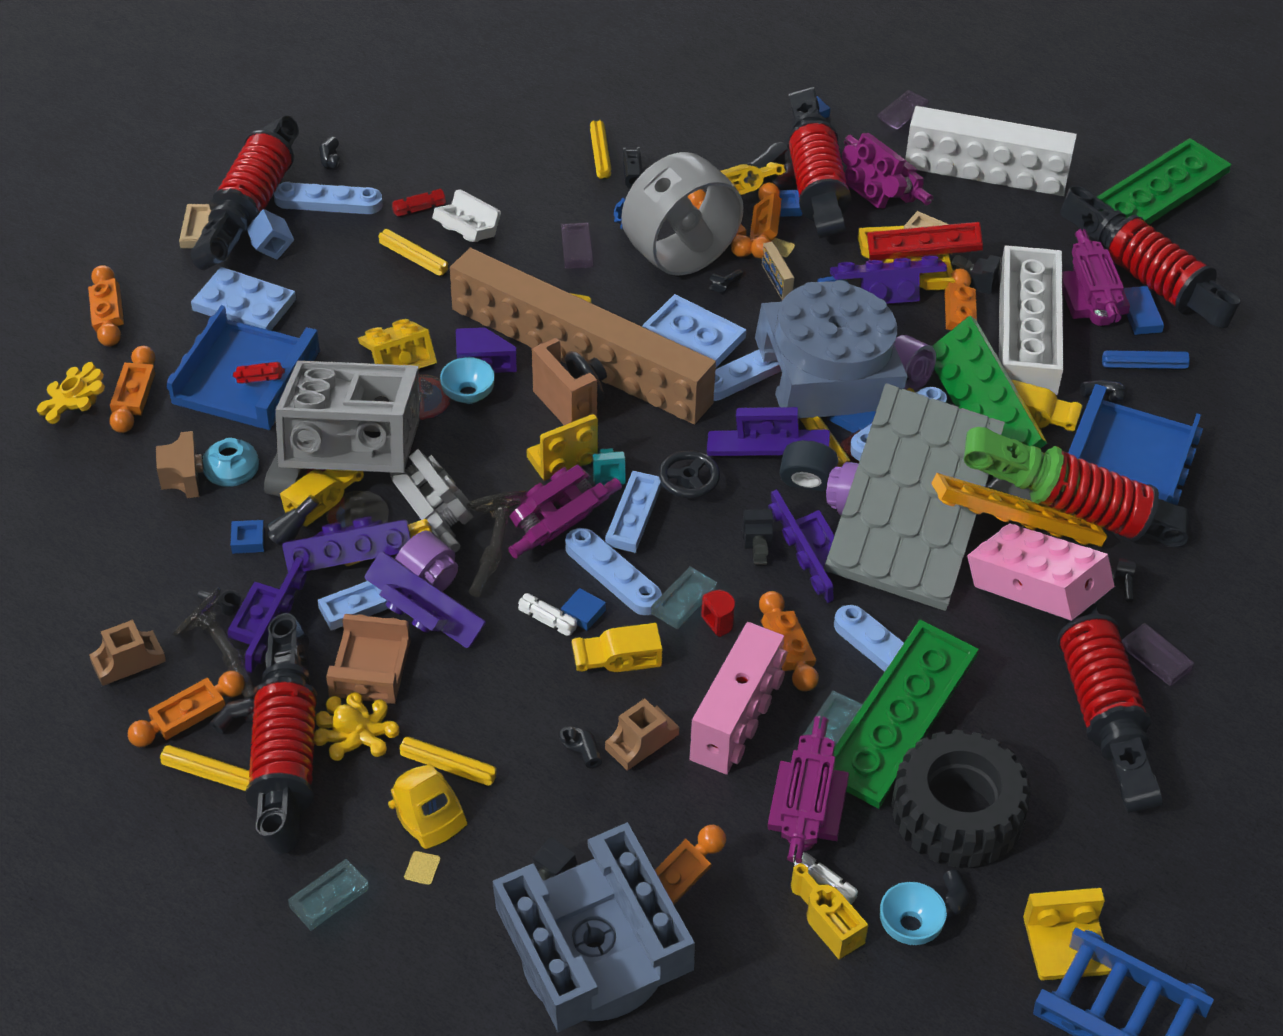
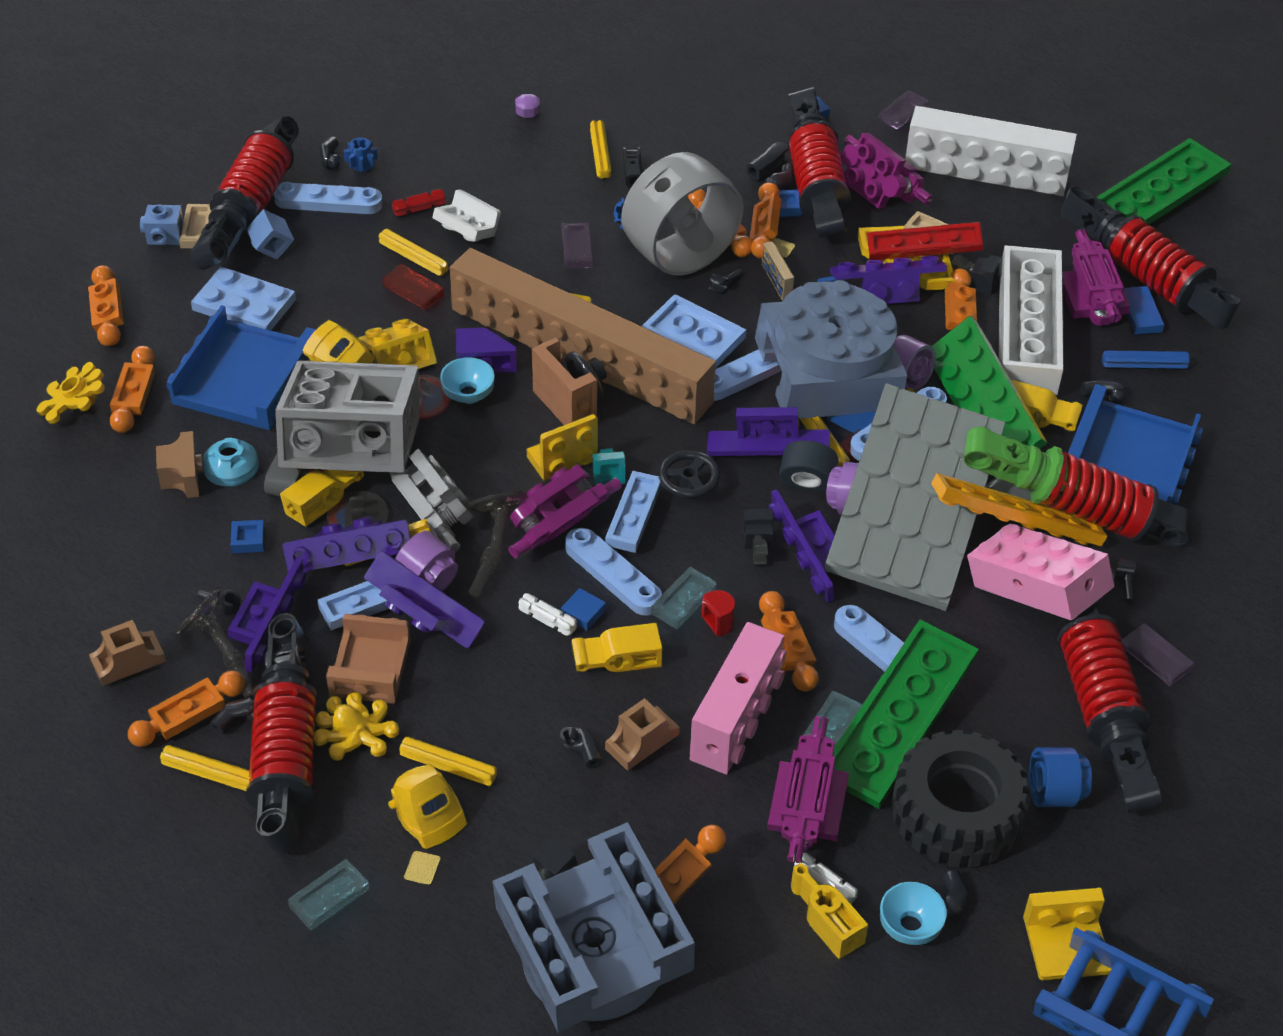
red axle [233,362,285,384] -> none
black cone [267,495,319,546] -> none
yellow piece [721,162,785,195] -> none
none -> medium blue brick [140,204,184,245]
none -> yellow helmet [302,320,374,364]
none -> blue gear [344,138,378,172]
none -> clear red tile [382,264,444,310]
none -> medium lavender tile [515,94,540,118]
none -> blue piece [1028,747,1092,807]

